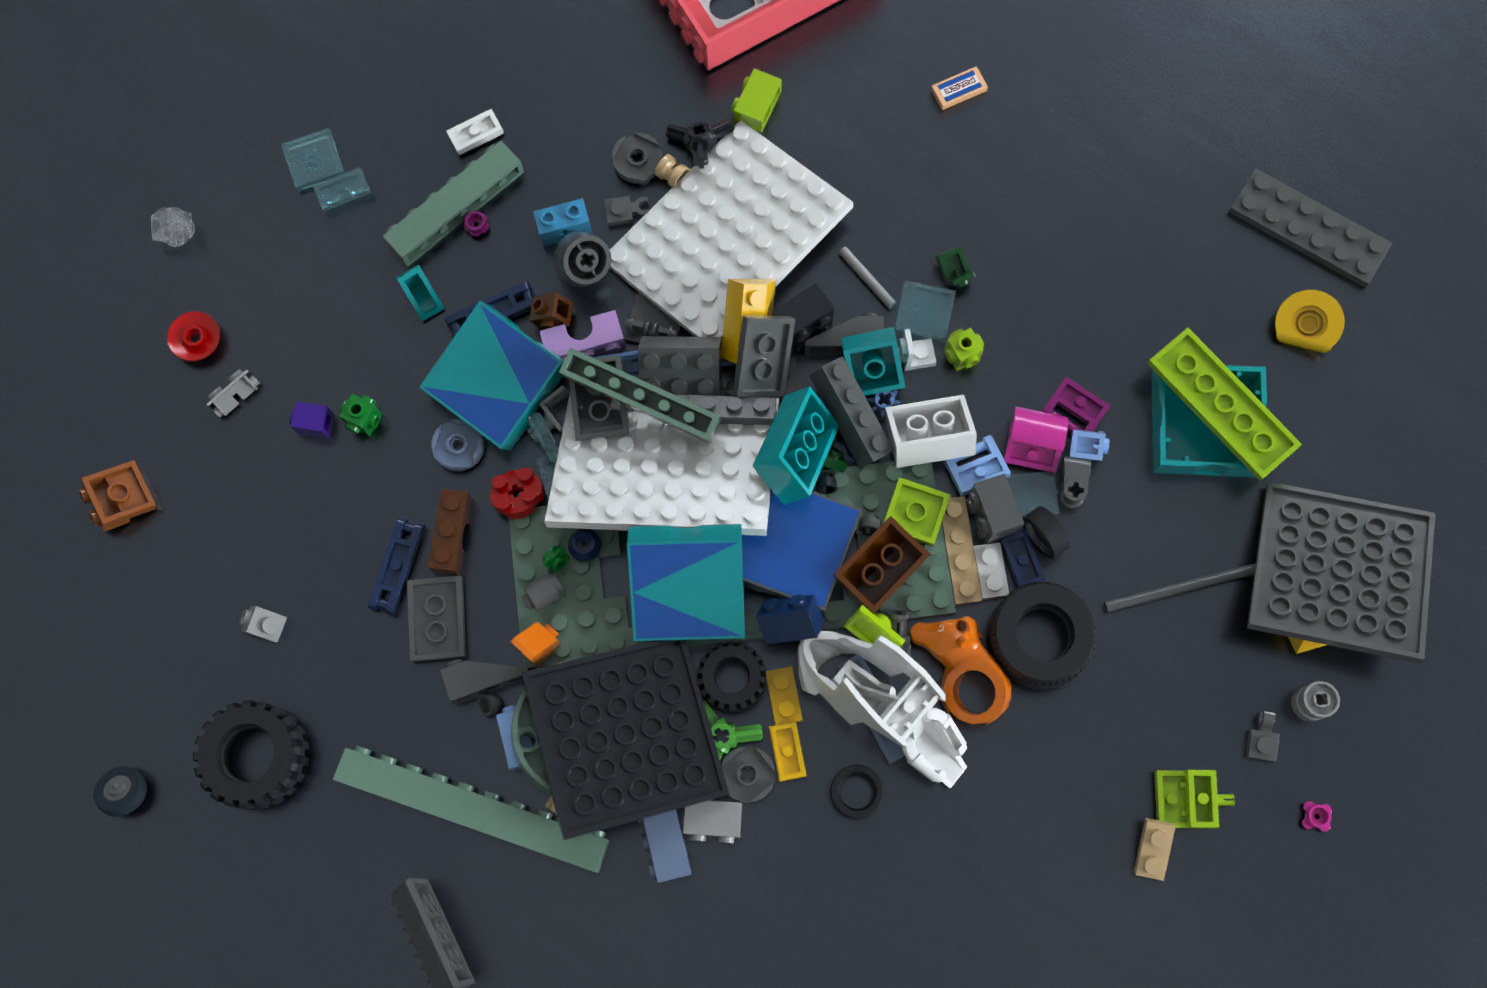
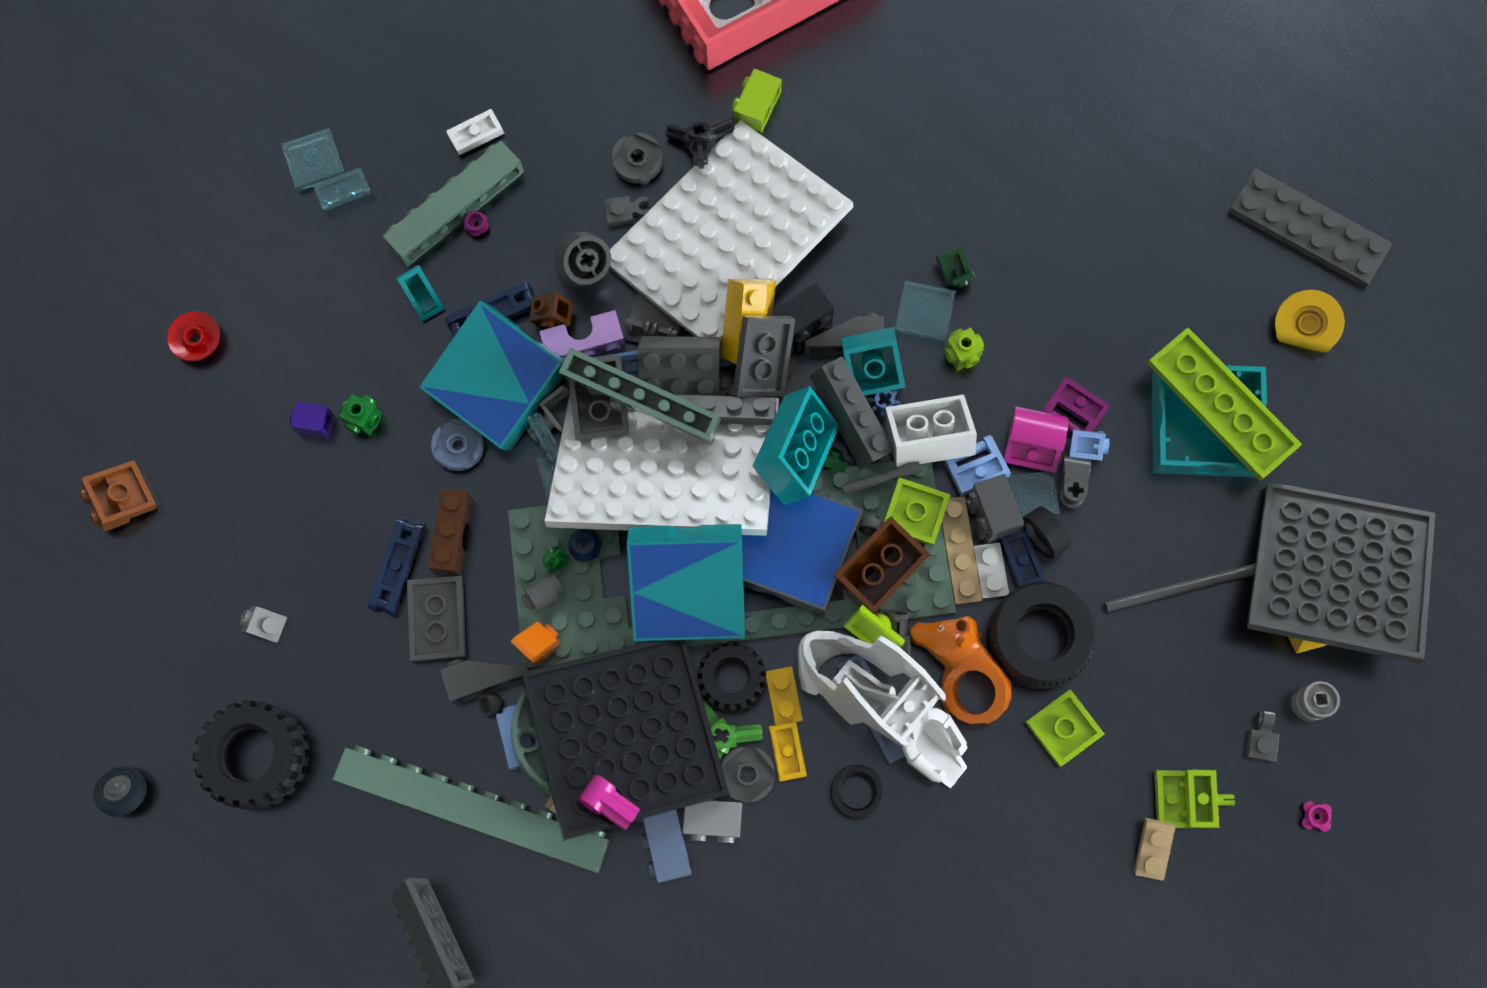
clear brick [151,207,195,247] -> none
light grey hinge [206,369,260,418] -> none
red plate [490,467,545,519] -> none
dark azure brick [533,198,593,247] -> none
tan wheel [654,154,690,189] -> none
dark blue brick [756,595,824,644] -> none
black hinge [816,472,837,494] -> none
light grey bar [839,246,896,309] -> none
white bracket [898,329,936,371] -> none
tile [931,66,988,110] -> none
none -> dark pink piece [578,775,640,831]
none -> dark grey bar [841,461,922,495]
none -> lime plate [1025,689,1104,768]

